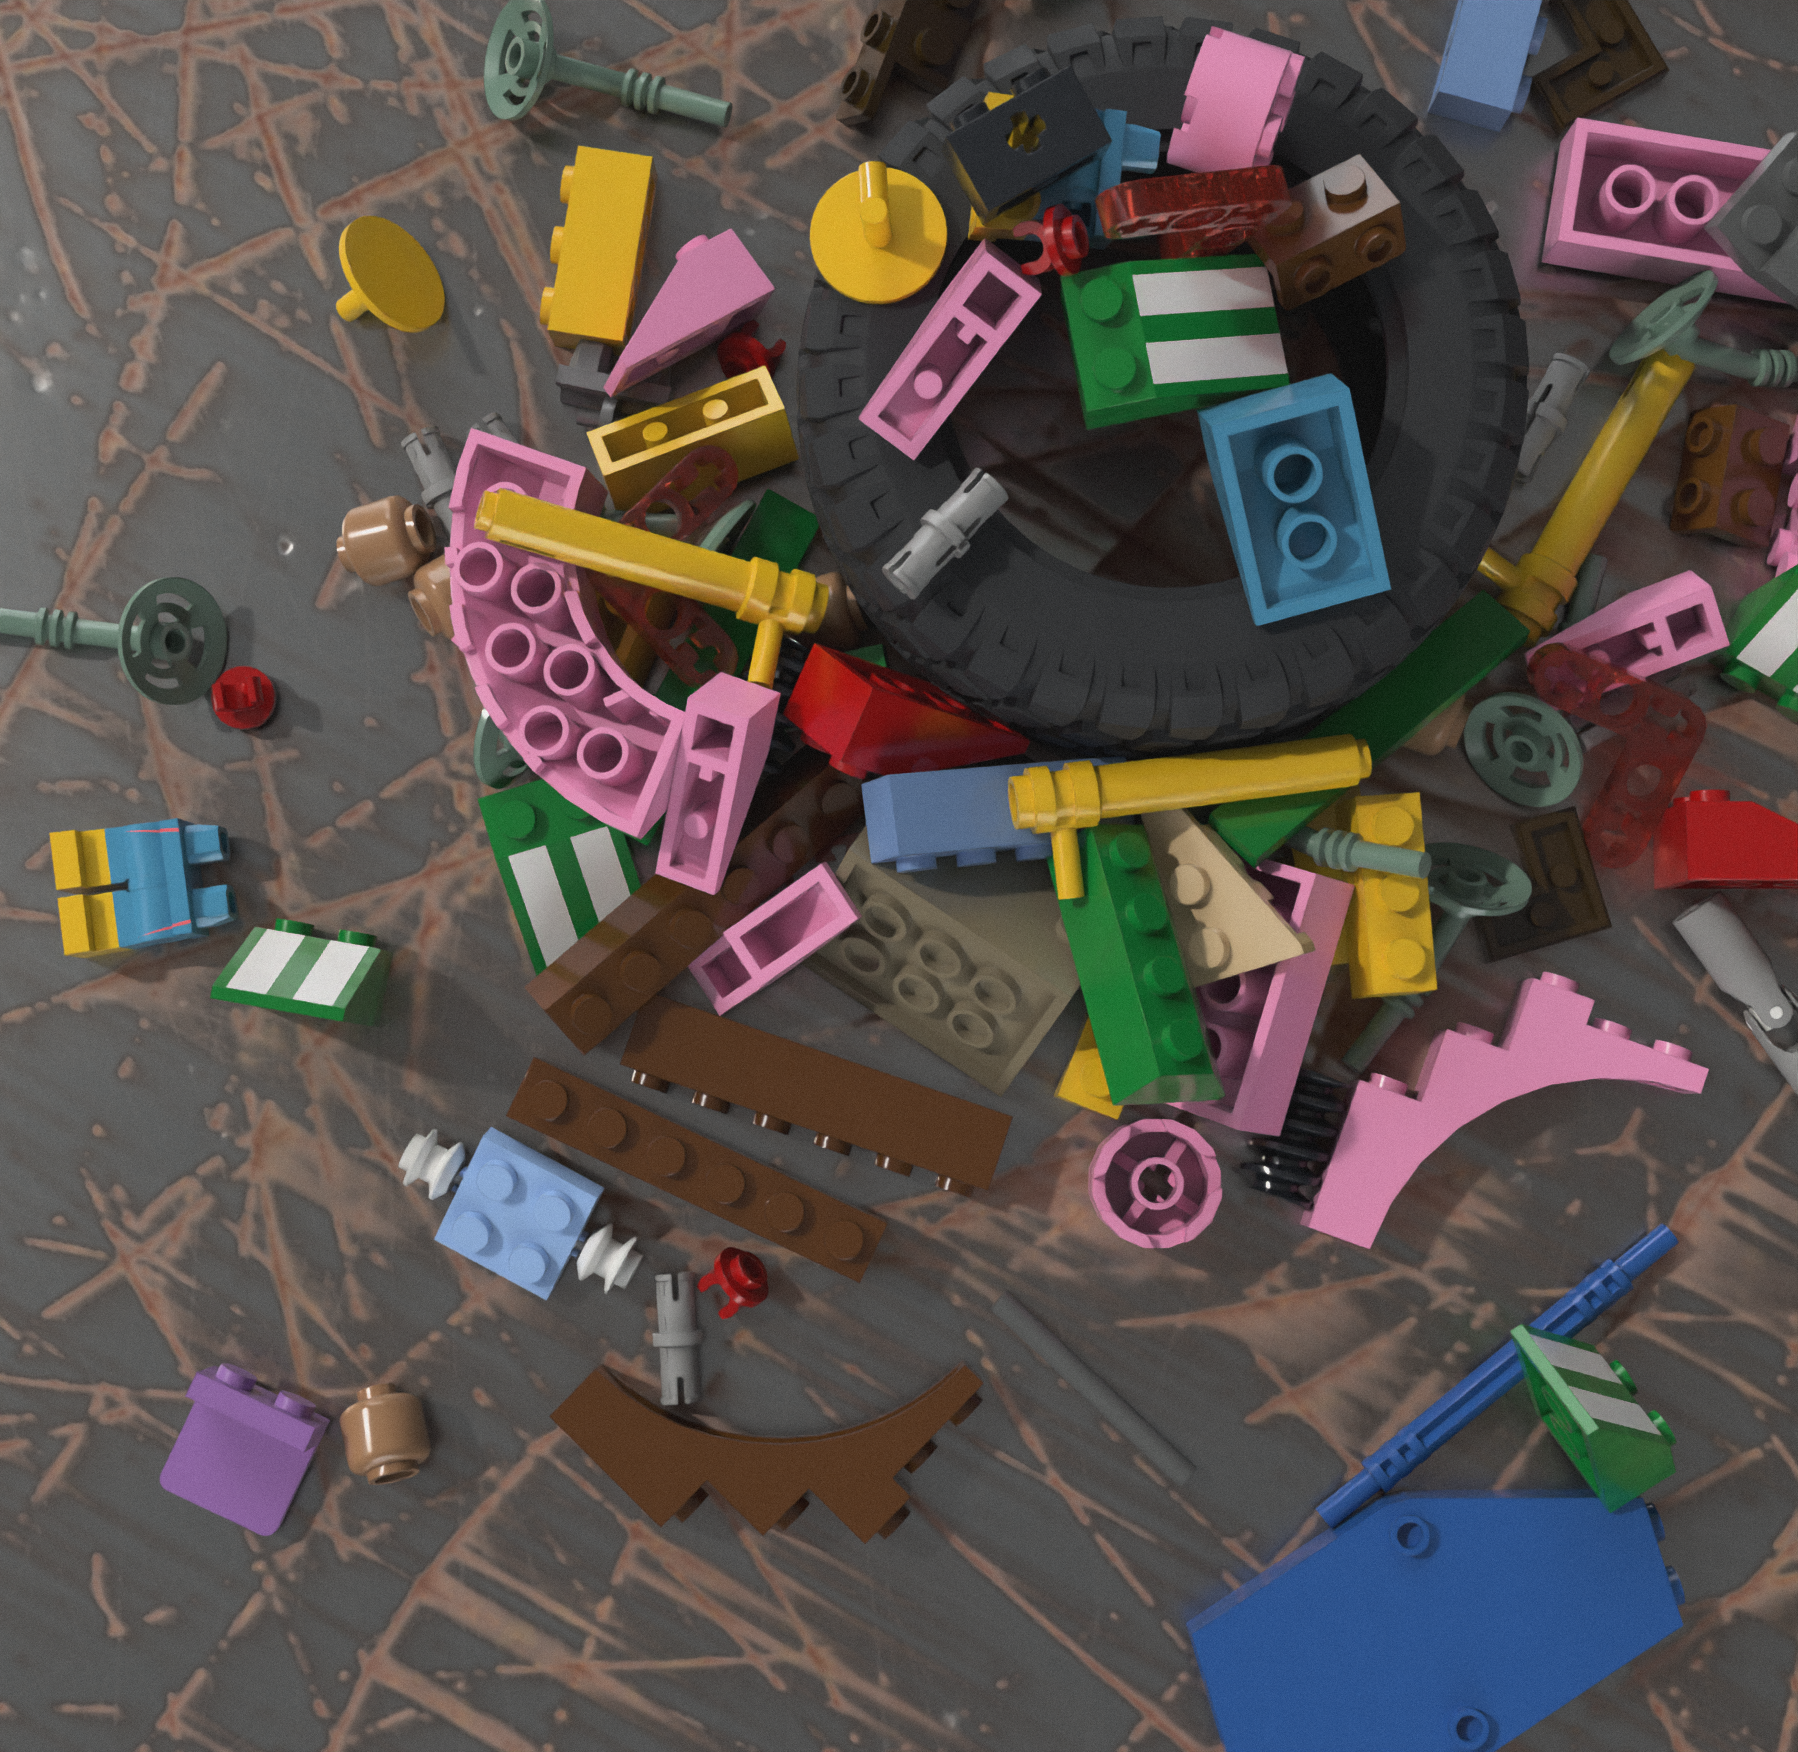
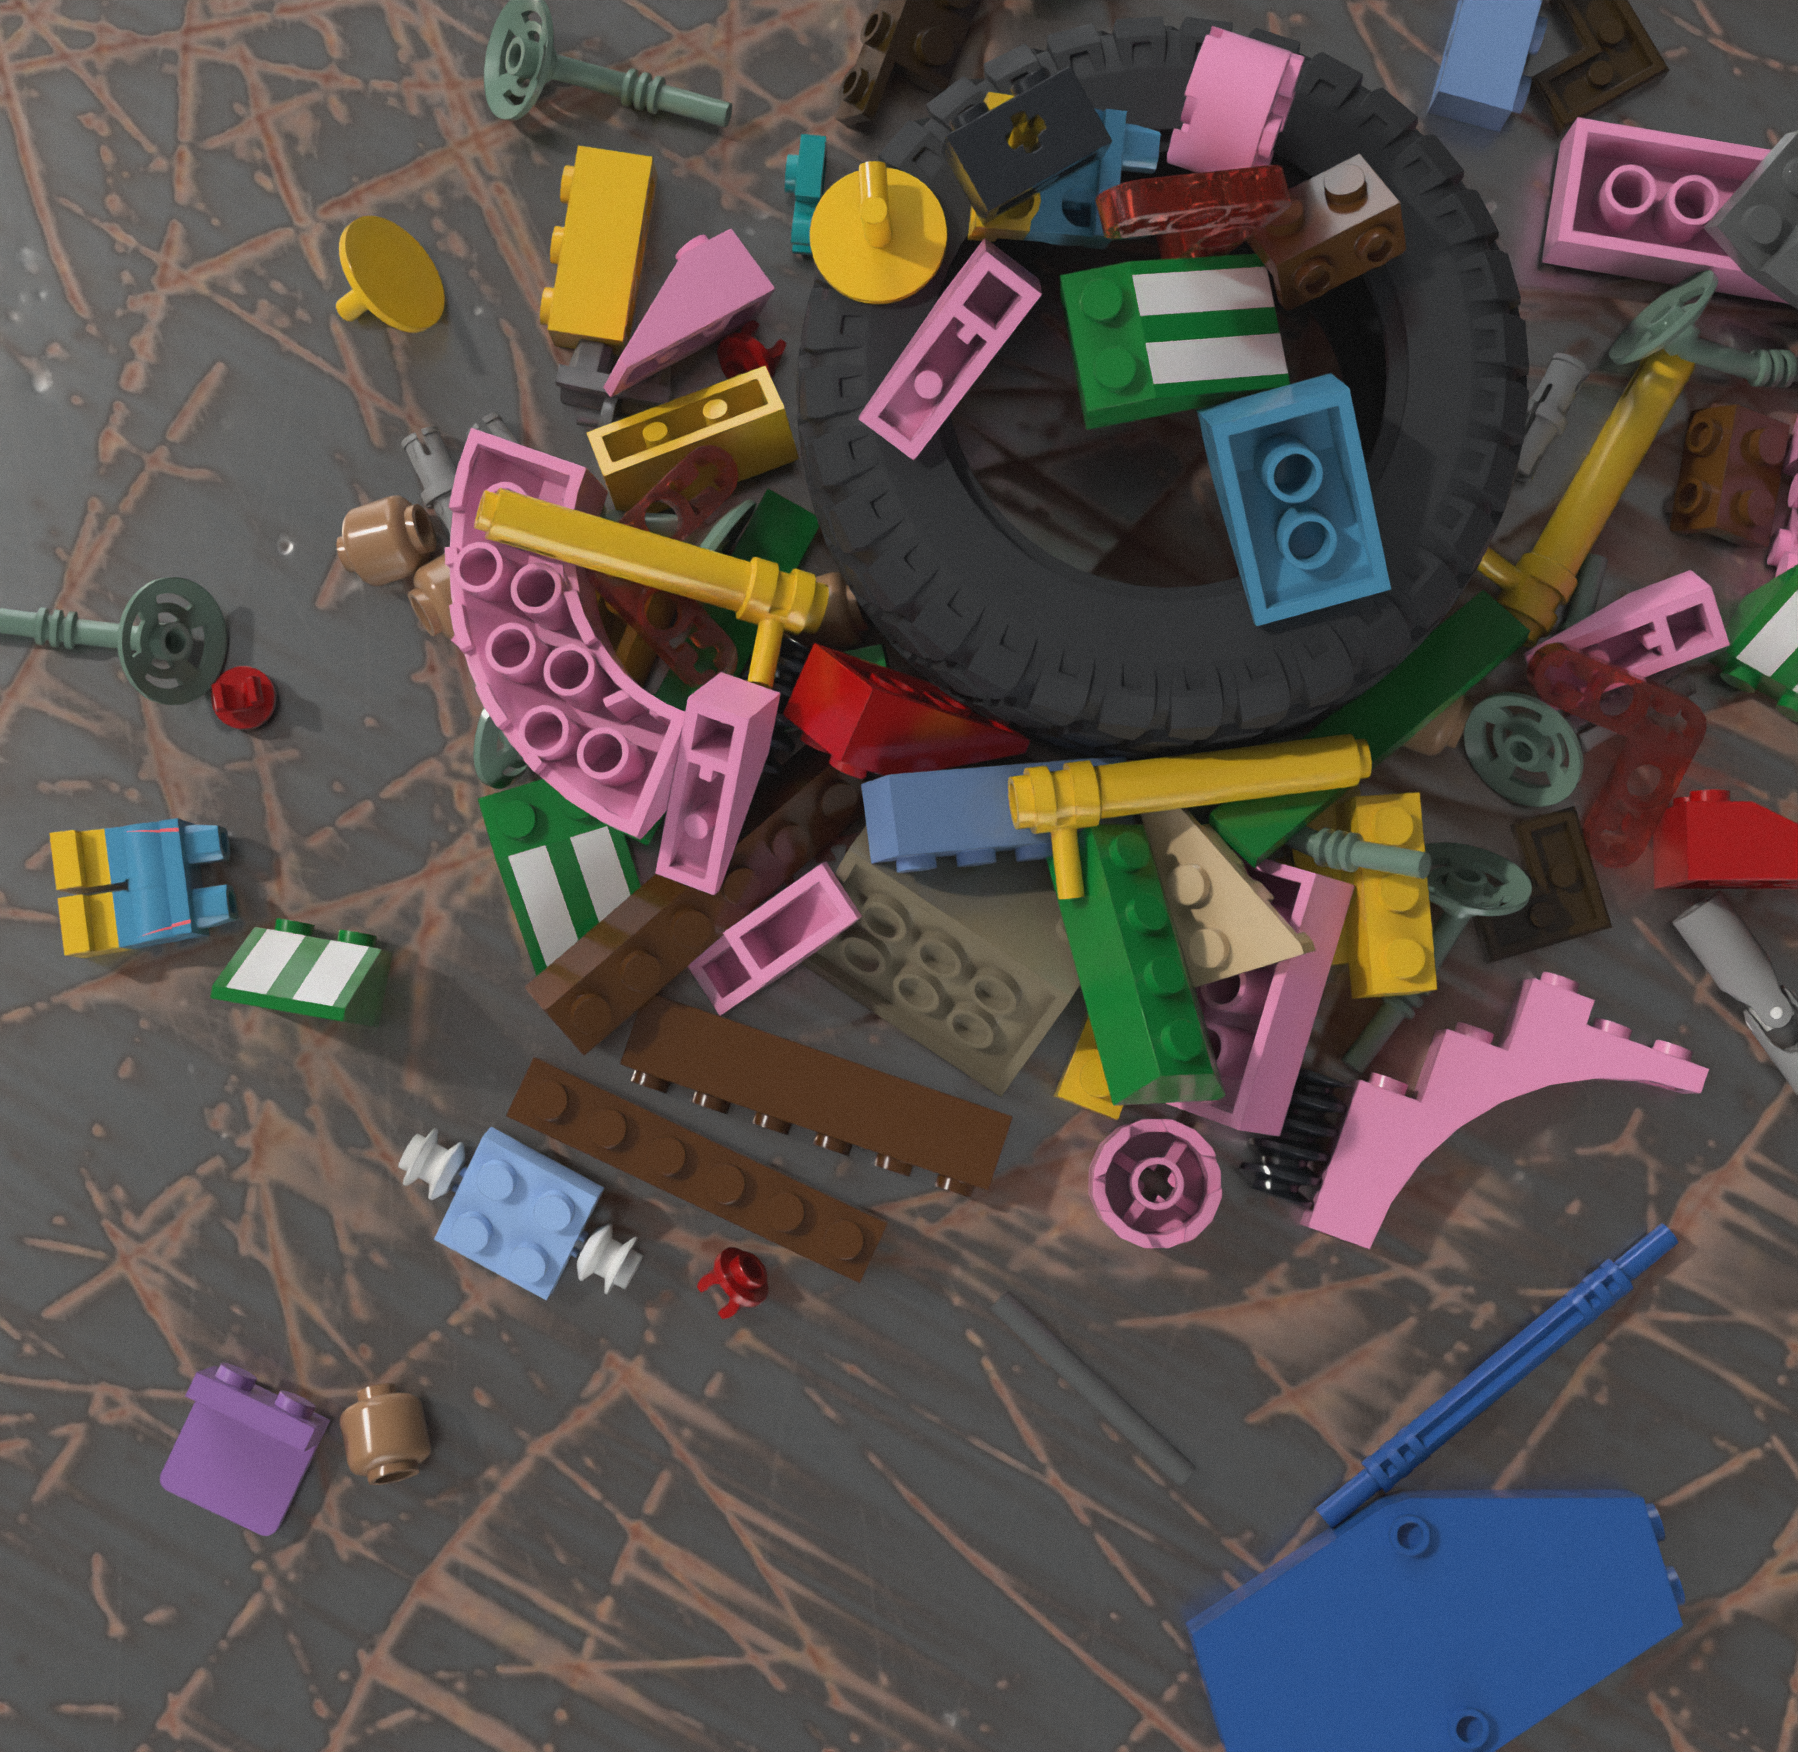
reddish brown arch [549,1360,984,1544] -> none
light grey pin [653,1271,703,1405] -> none
light grey pin [882,468,1008,600] -> none
red plate [1012,204,1089,276] -> none
green slope [1510,1324,1677,1513] -> none
none -> teal plate [784,134,828,256]

